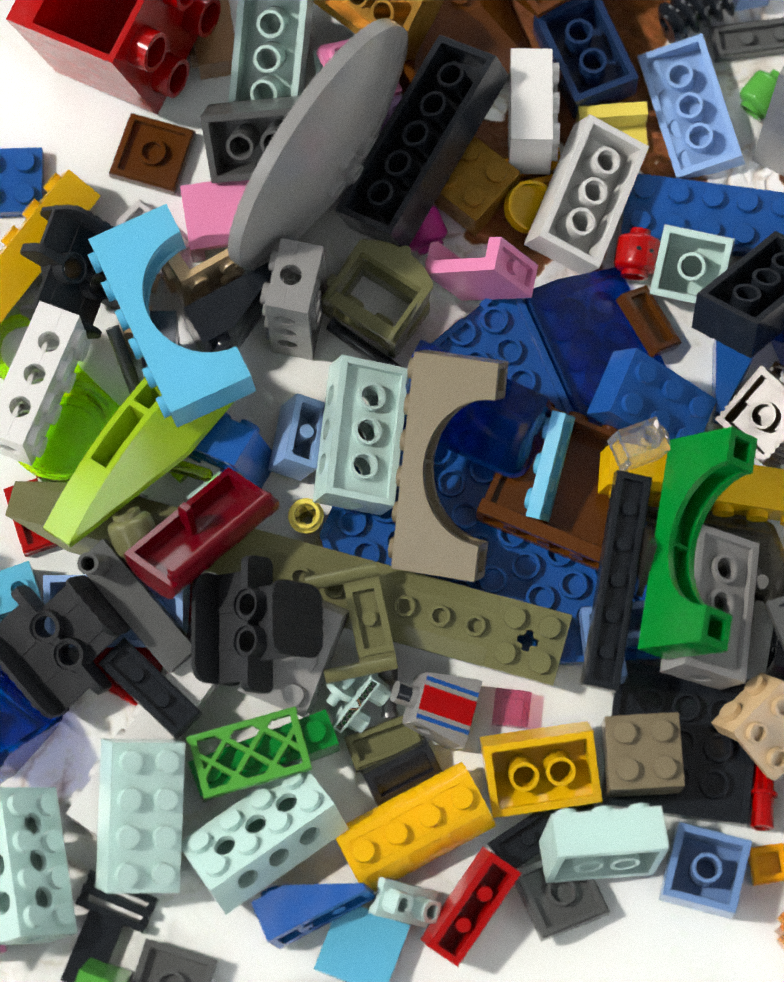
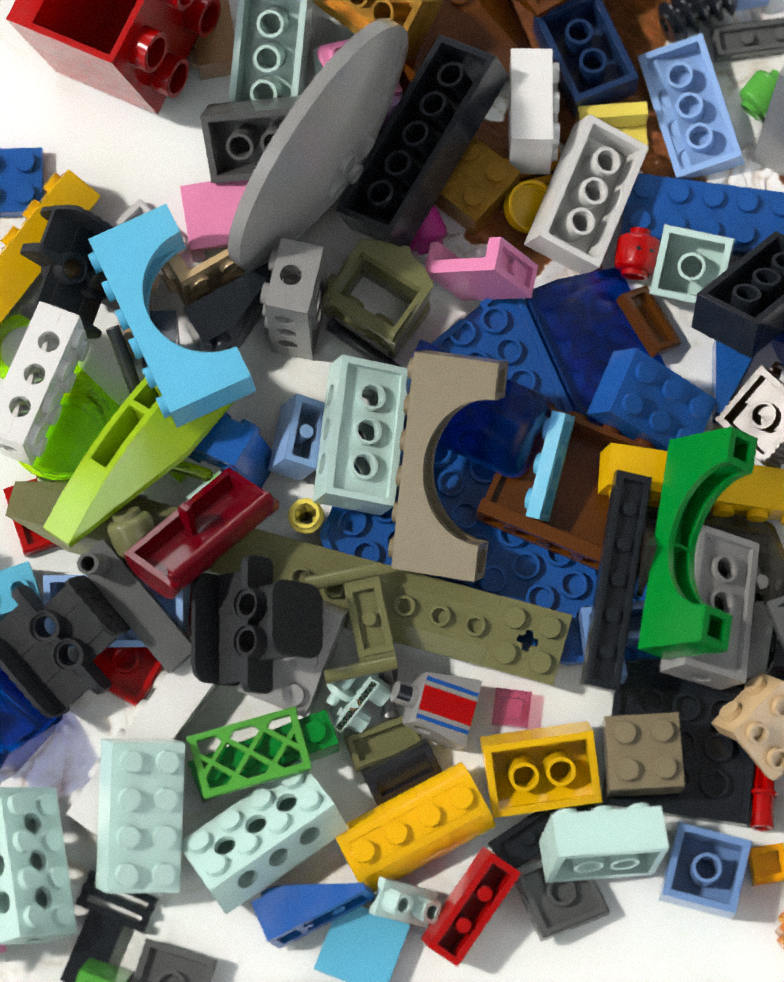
black tile [98,638,202,740] -> none
reddish brown tile [109,113,196,196] -> none
clear brick [607,417,671,472] -> none

